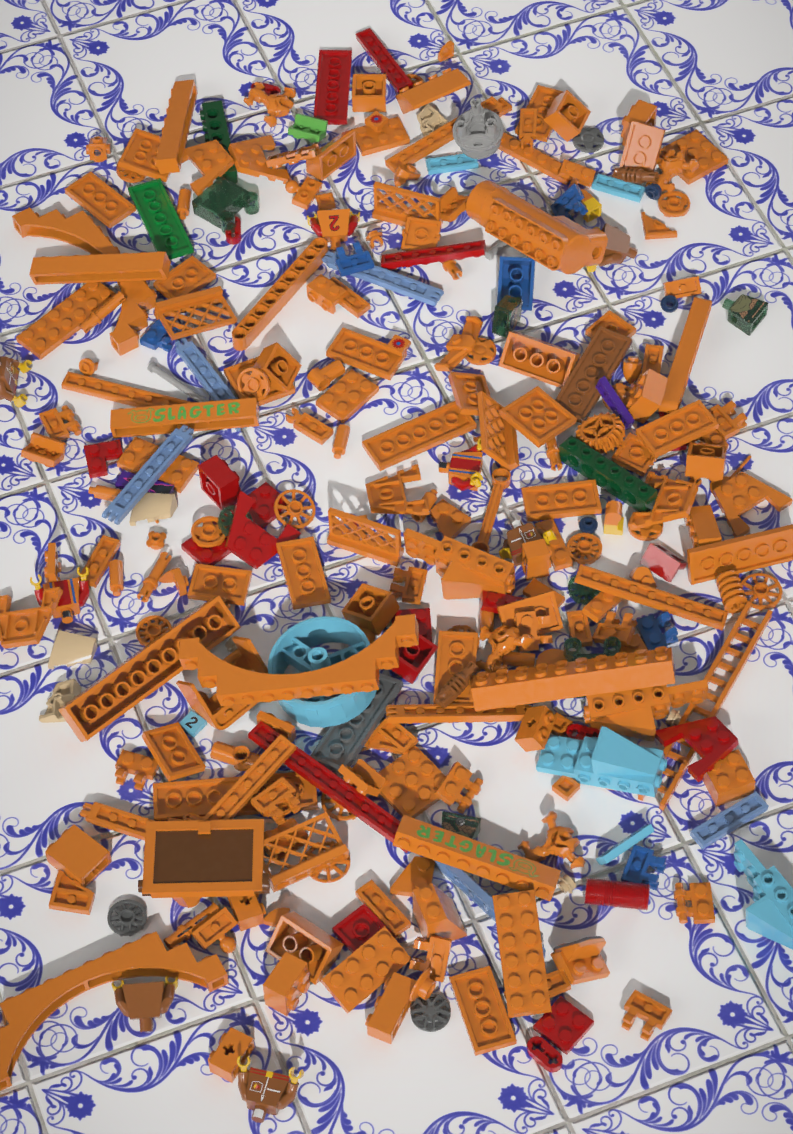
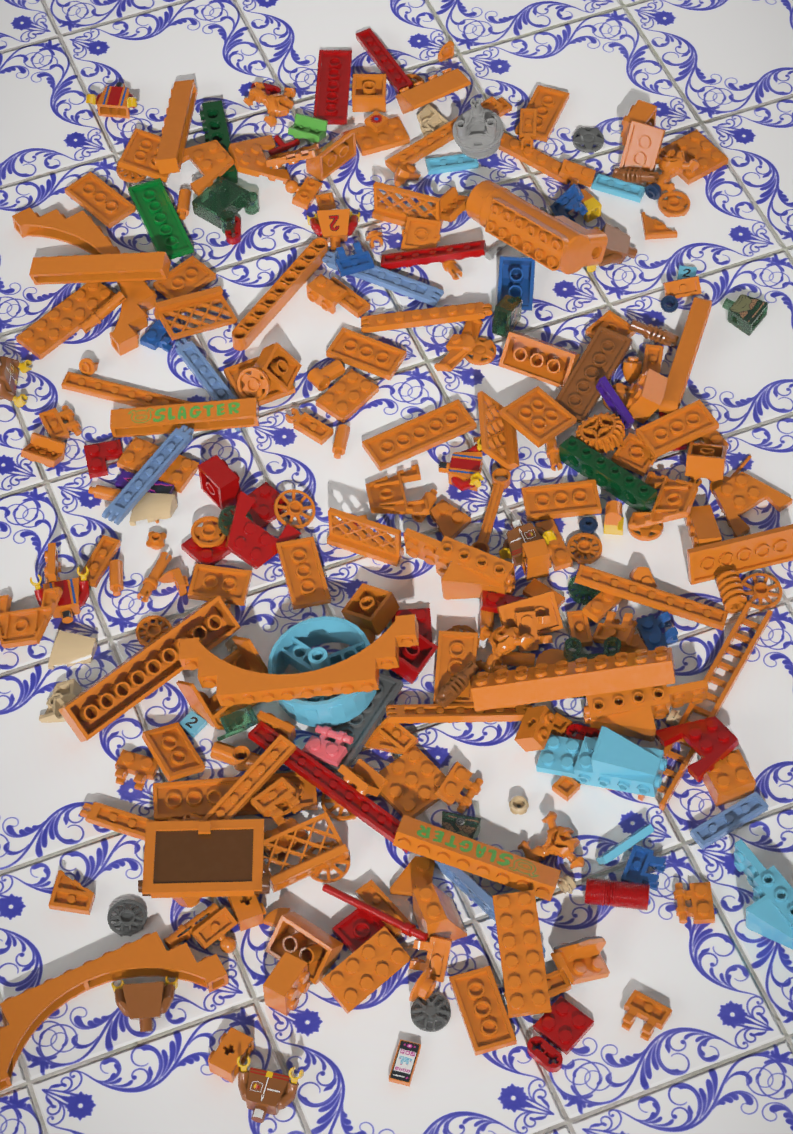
orange brick [45,824,112,888] -> none
orange brick [86,136,111,162] -> none
light grey bar [147,361,208,402] -> none
orange brick [365,972,416,1044] -> none
orange tile [386,334,411,357] -> none
orange plate [389,566,428,605] -> none
orange plate [448,371,491,416] -> none
orange brick [543,90,591,142] -> none
panel [640,543,688,582] -> none
orange plate [708,400,747,440] -> none
none -> torso [86,82,138,119]
none -> clear green panel [217,705,259,741]
none -> red piece [268,135,300,156]
none -> coral plate [302,725,354,767]
none -> red bar [322,883,429,942]
none -> orange hinge [361,302,492,333]
none -> tile [389,1039,421,1087]
none -> tan plate [509,796,529,815]
none -> dark orange hinge [629,319,679,348]
none -> medium azure tile [677,265,697,280]

